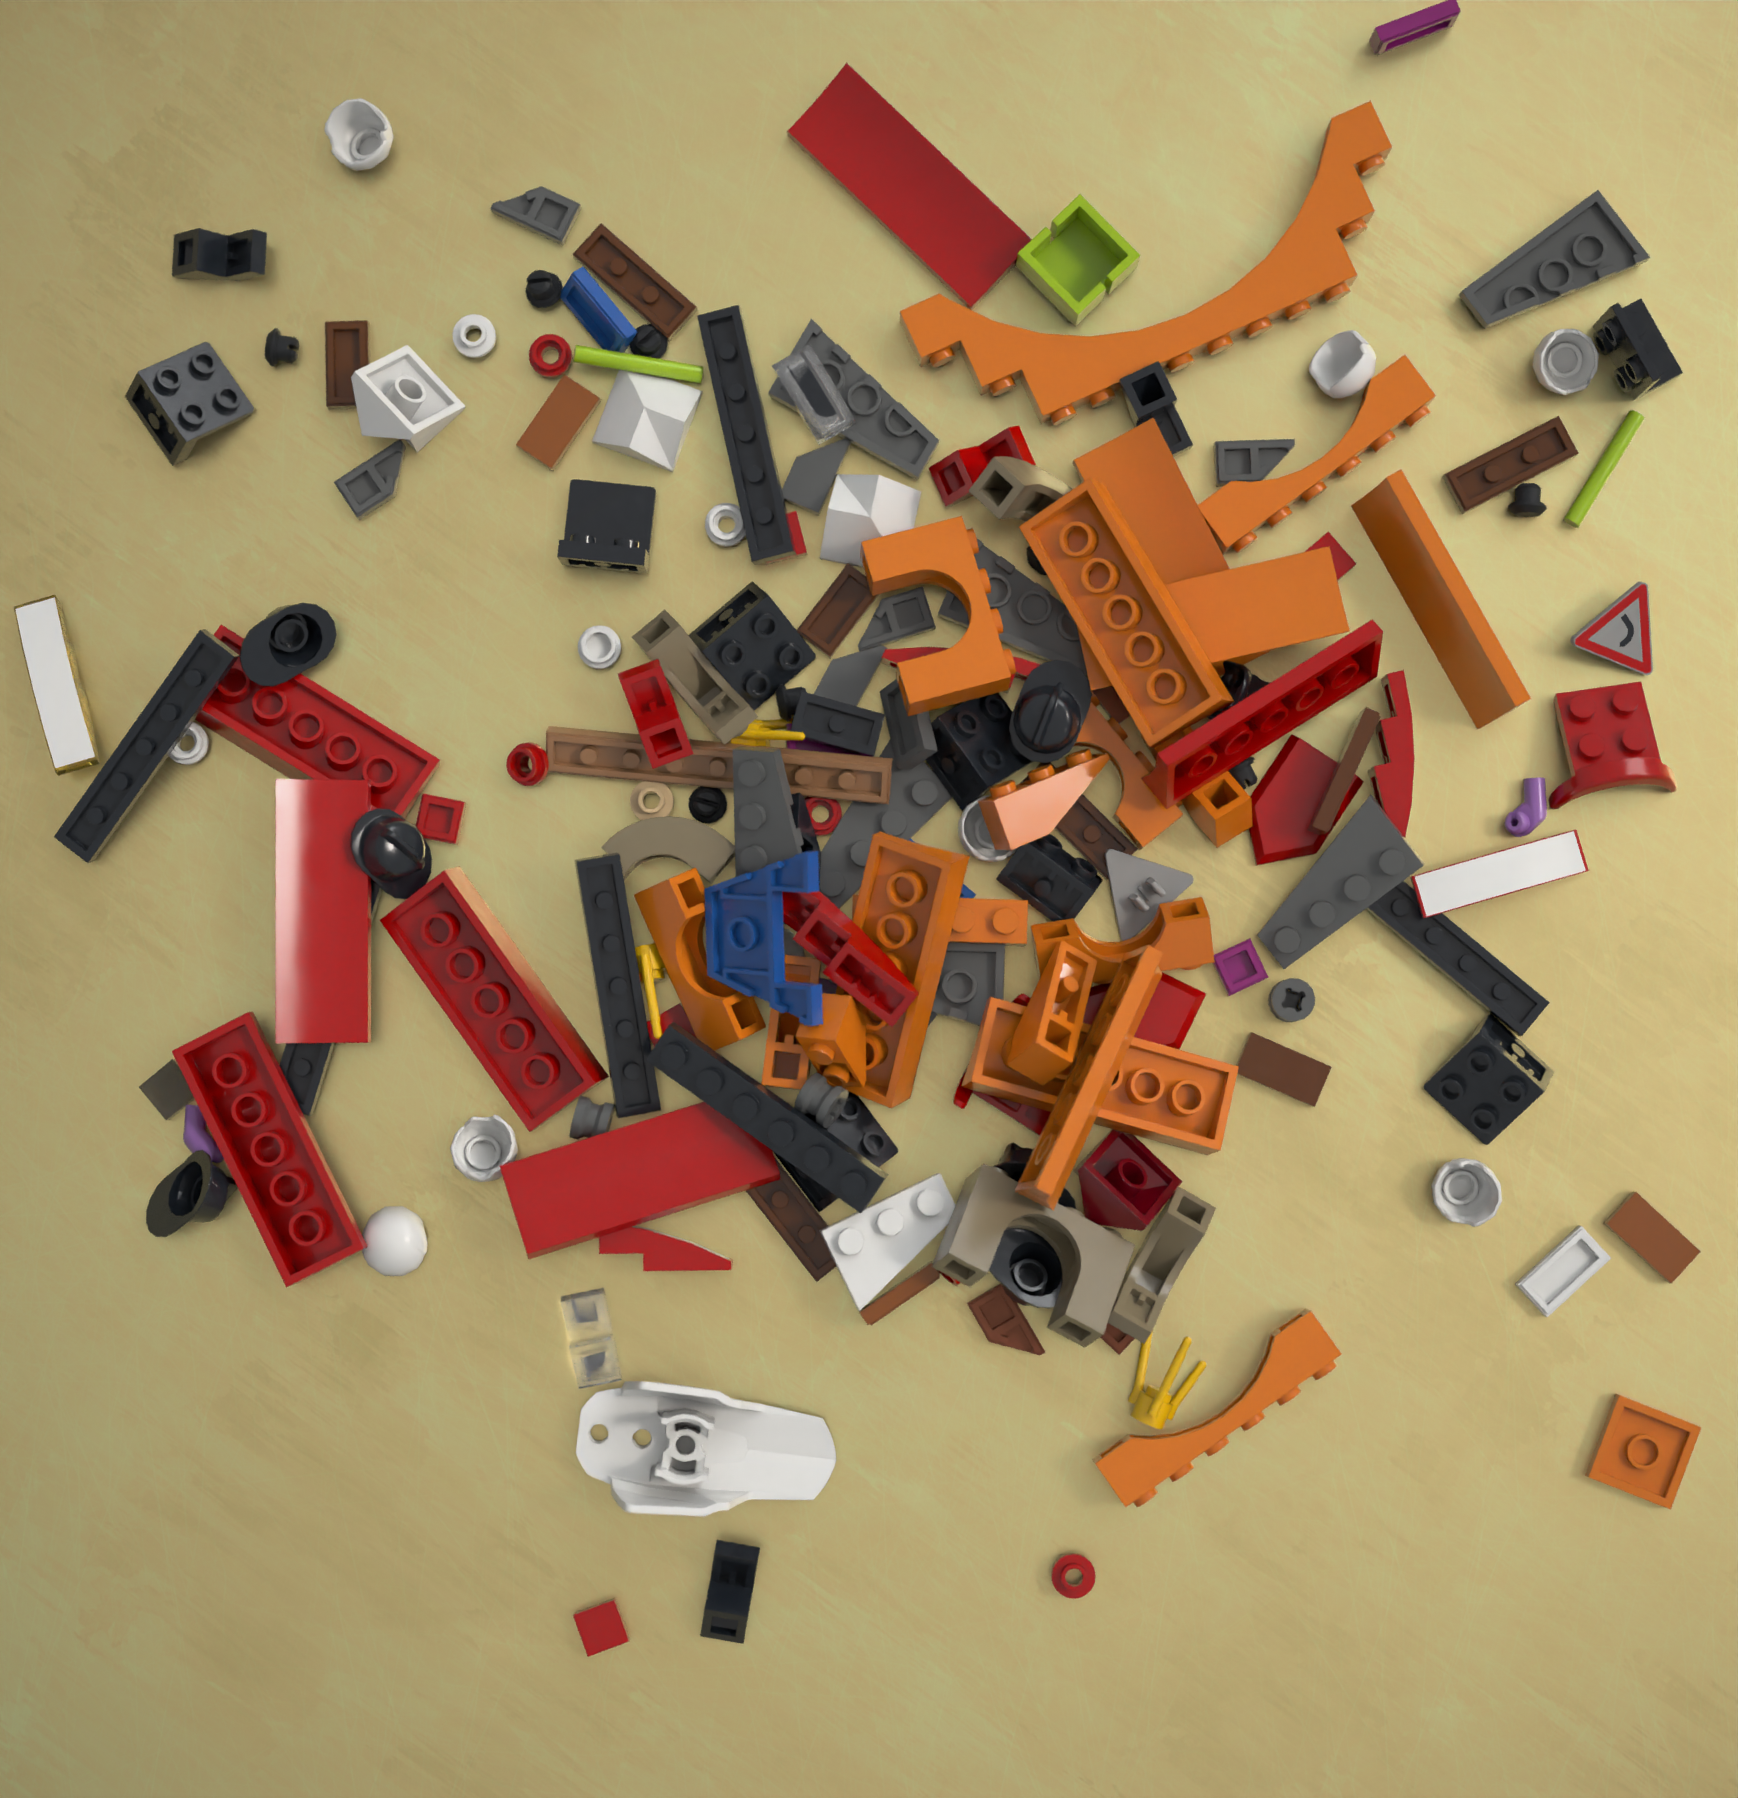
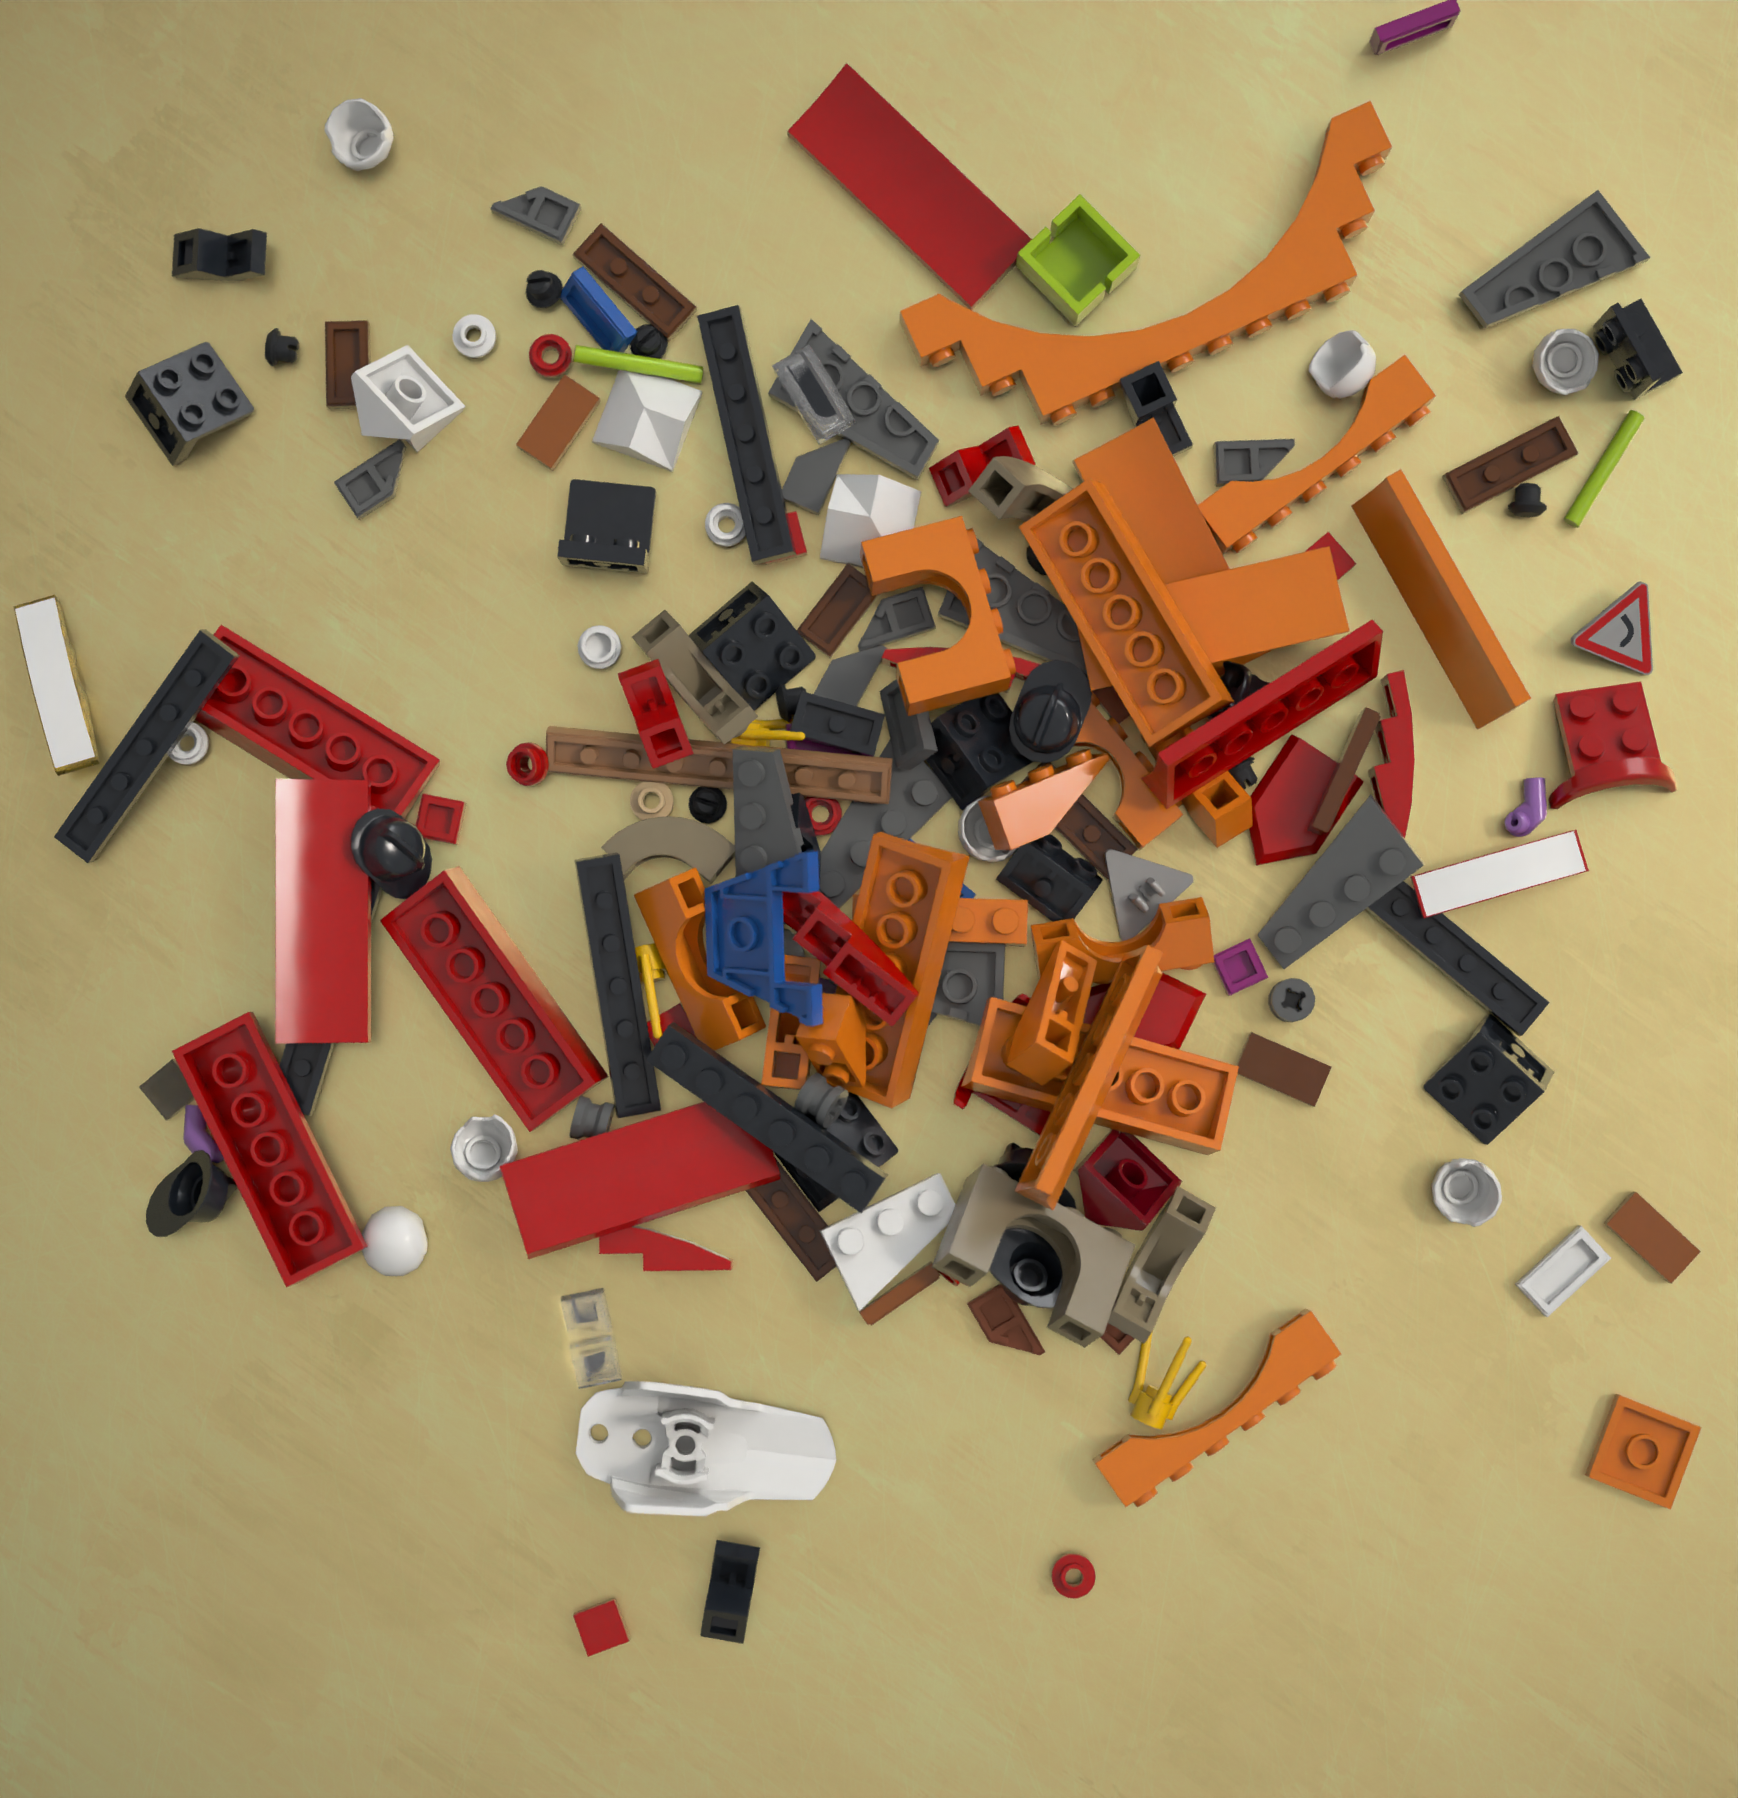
black piece [240,602,337,686] -> none

